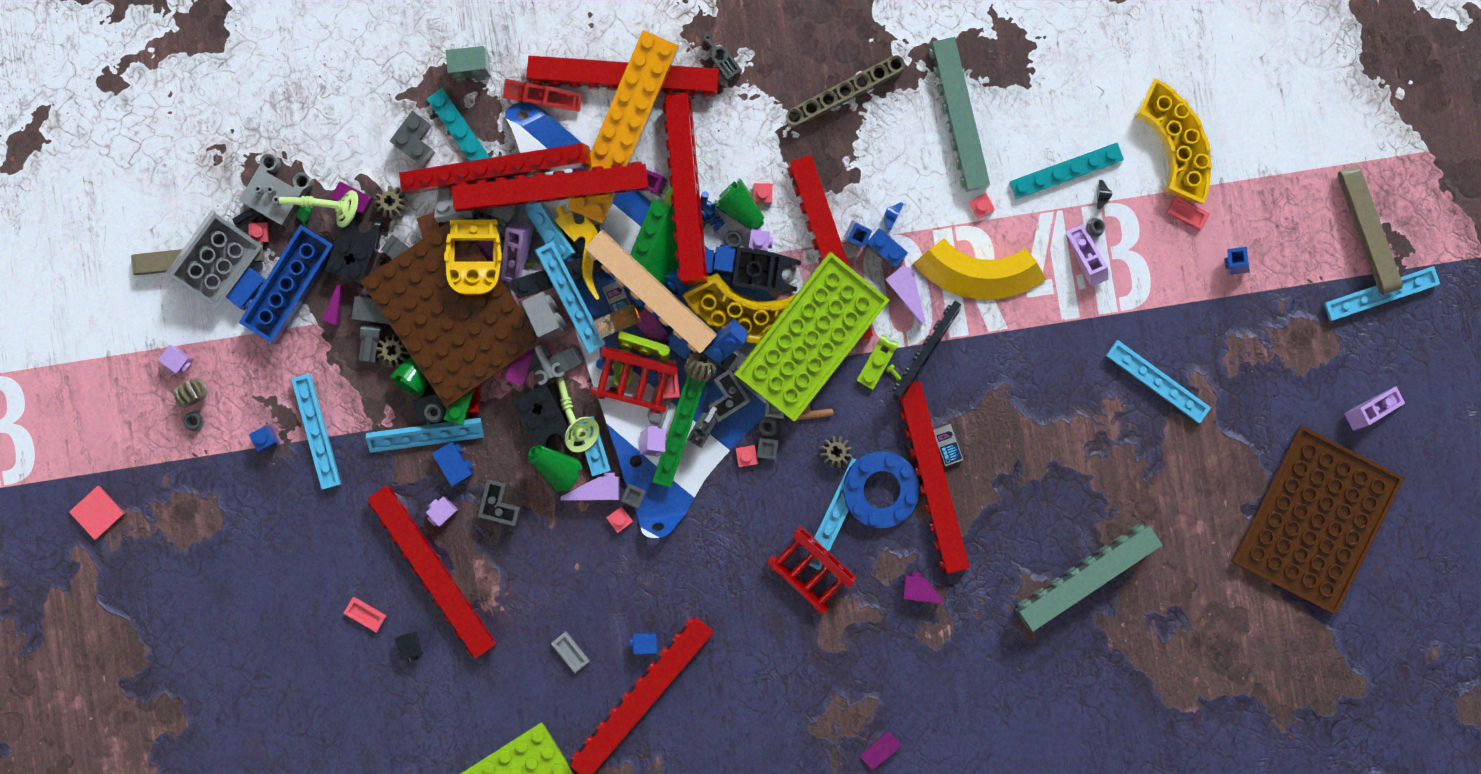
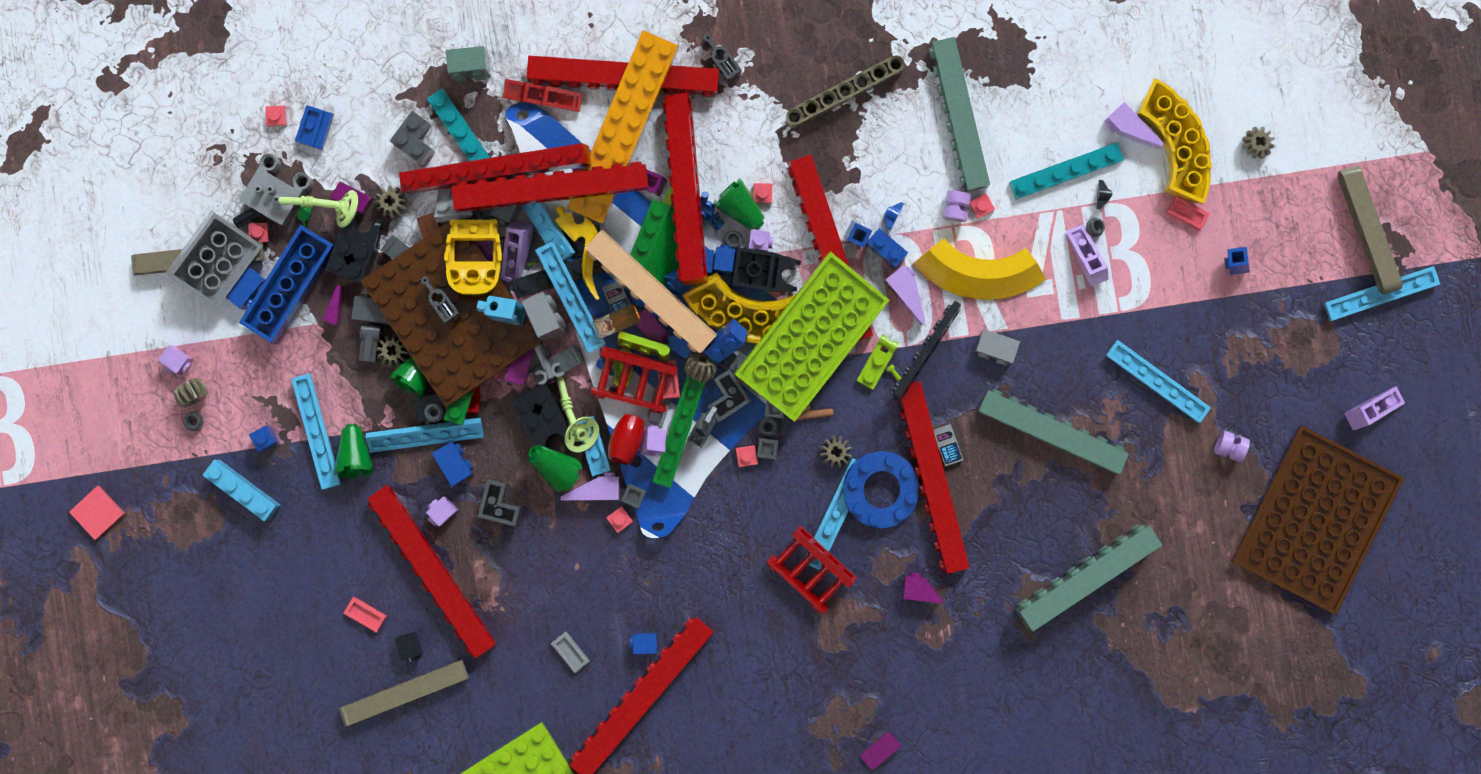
none -> medium azure brick [203,460,281,521]
none -> coral plate [265,105,287,127]
none -> blue plate [295,105,334,151]
none -> green cone [334,424,374,478]
none -> dark tan beam [338,660,469,727]
none -> dark grey piece [421,276,462,326]
none -> medium azure torso [477,296,526,326]
none -> red piece [608,414,644,465]
none -> lavender wheel [942,190,971,222]
none -> light grey brick [974,329,1020,366]
none -> sand green brick [977,389,1129,474]
none -> lavender slope [1104,102,1164,149]
none -> lavender wheel [1214,430,1250,463]
none -> dark tan gear [1242,127,1275,159]

